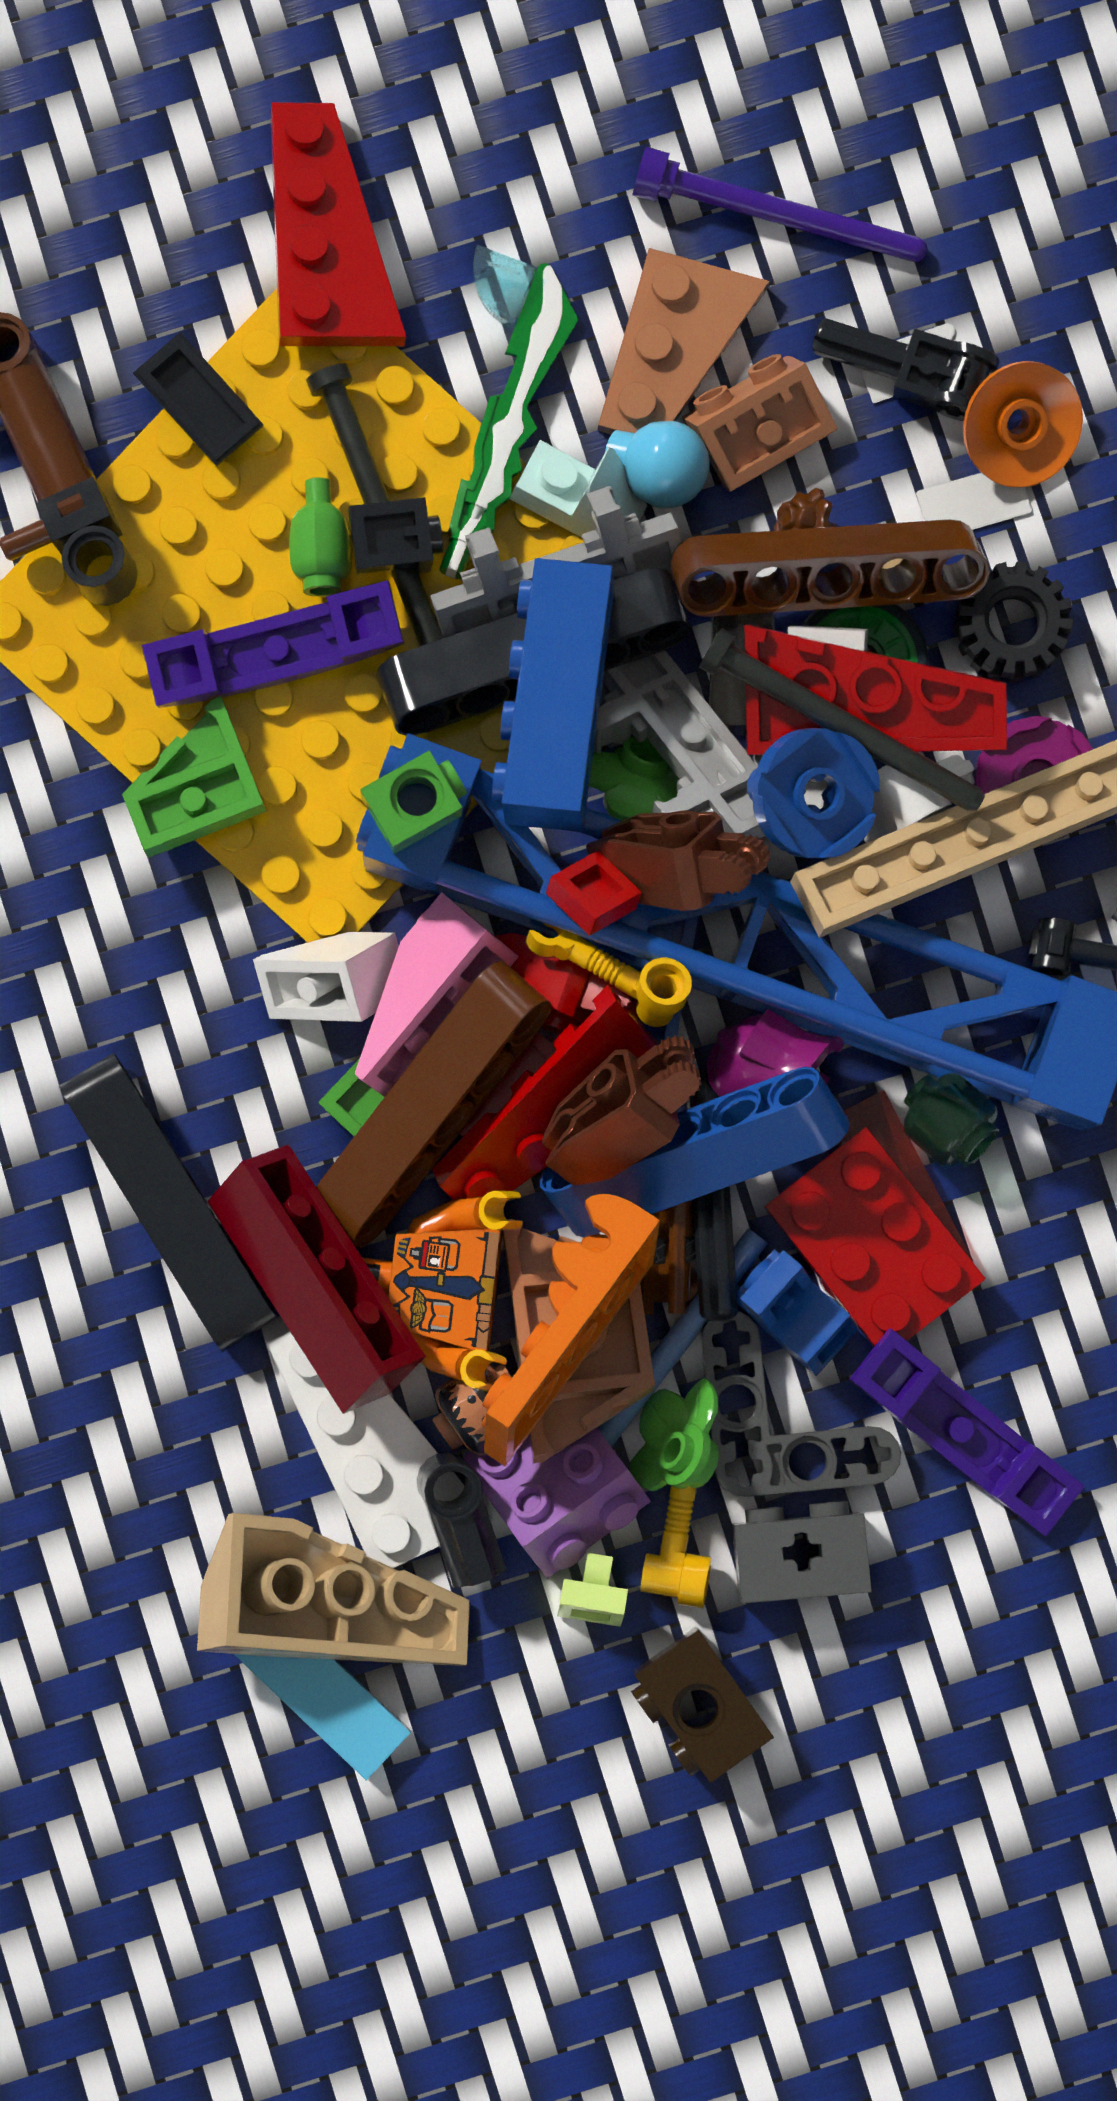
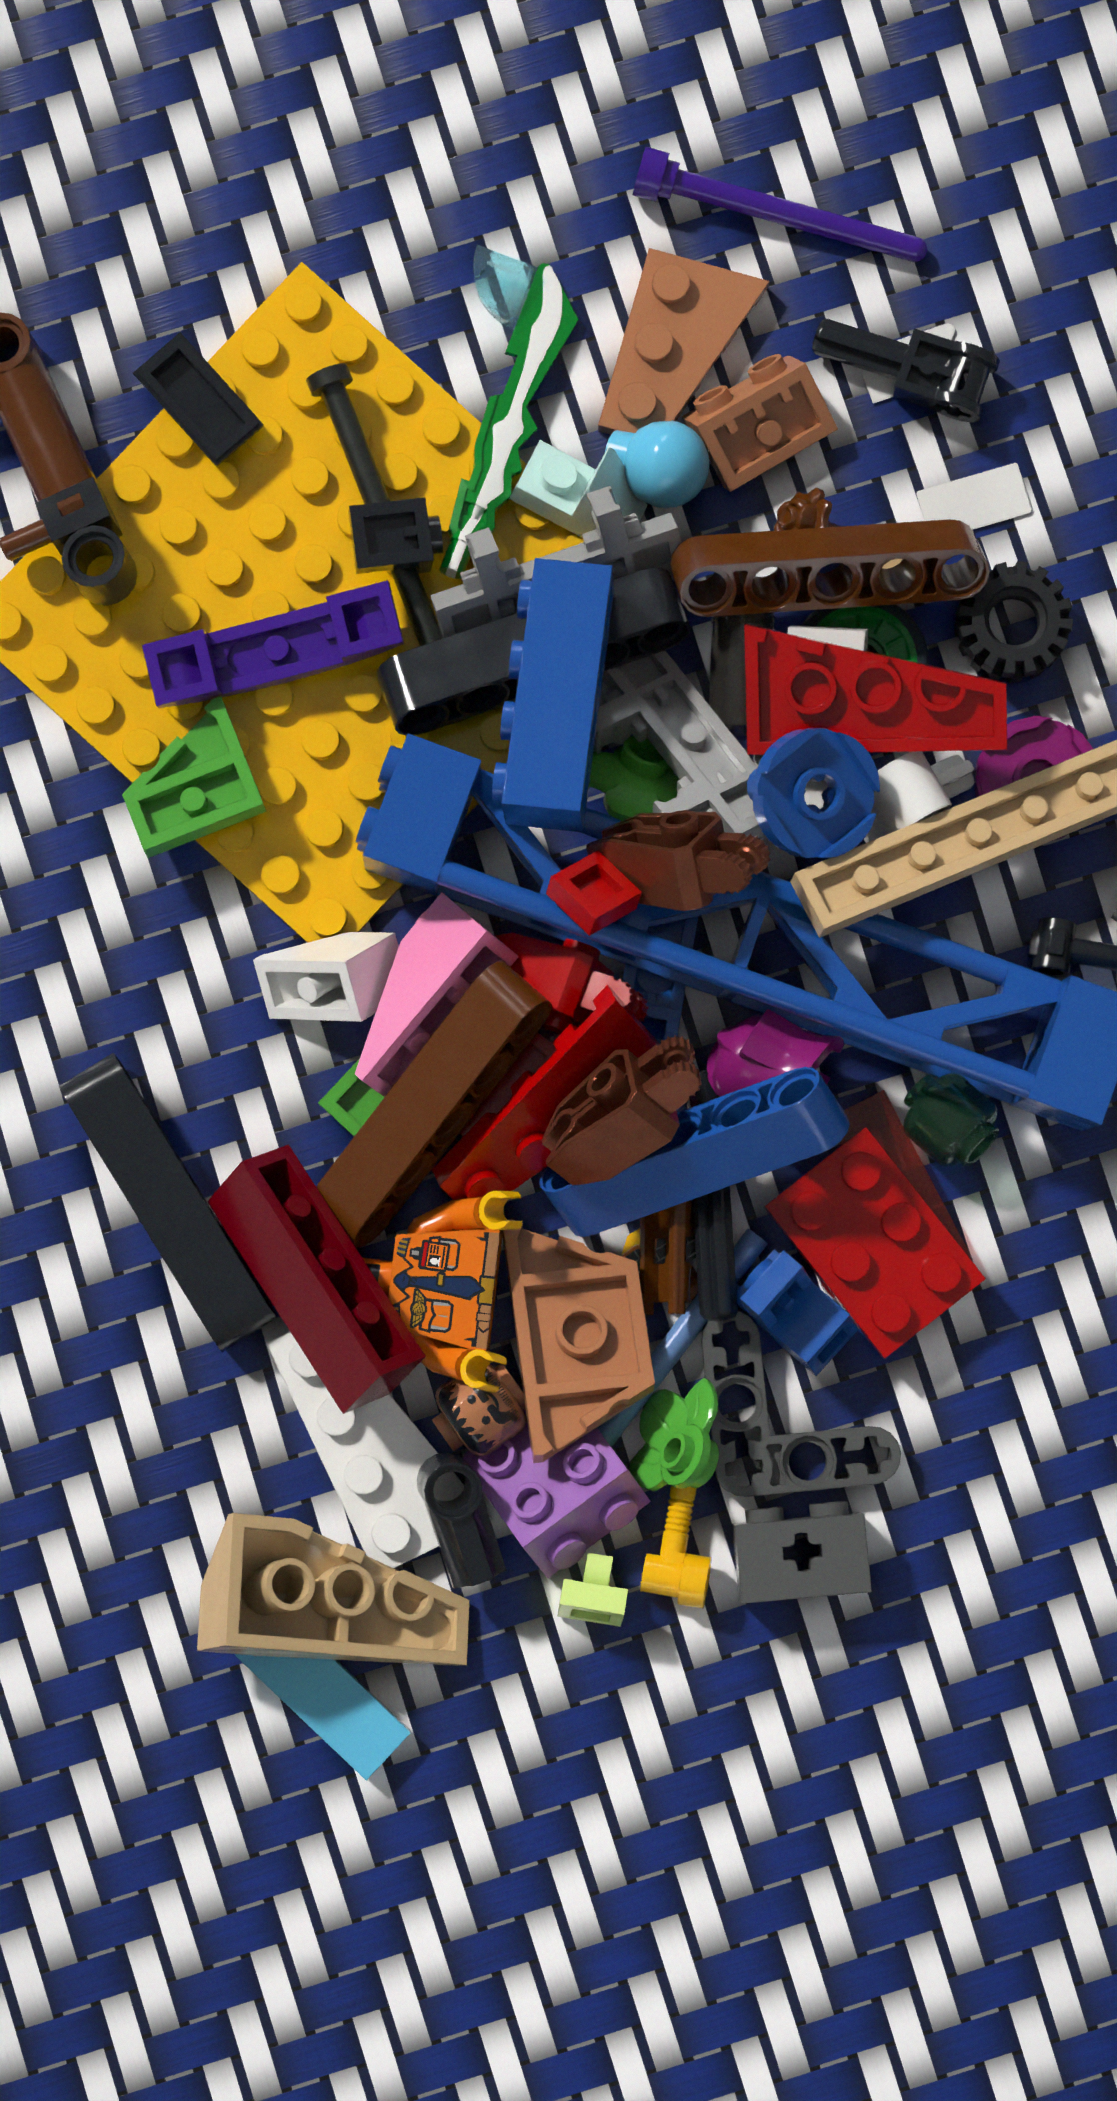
red wing [270,102,406,346] -> none
bright green plant [289,477,352,597] -> none
bright green brick [360,750,467,854] -> none
orange hinge [481,1194,660,1467] -> none
yellow brick [526,922,692,1027] -> none
dark brown brick [631,1627,774,1783] -> none
pearl dark grey bar [699,628,985,811] -> none
dark purple slope [850,1328,1085,1537] -> none
orange dish [963,361,1083,487] -> none

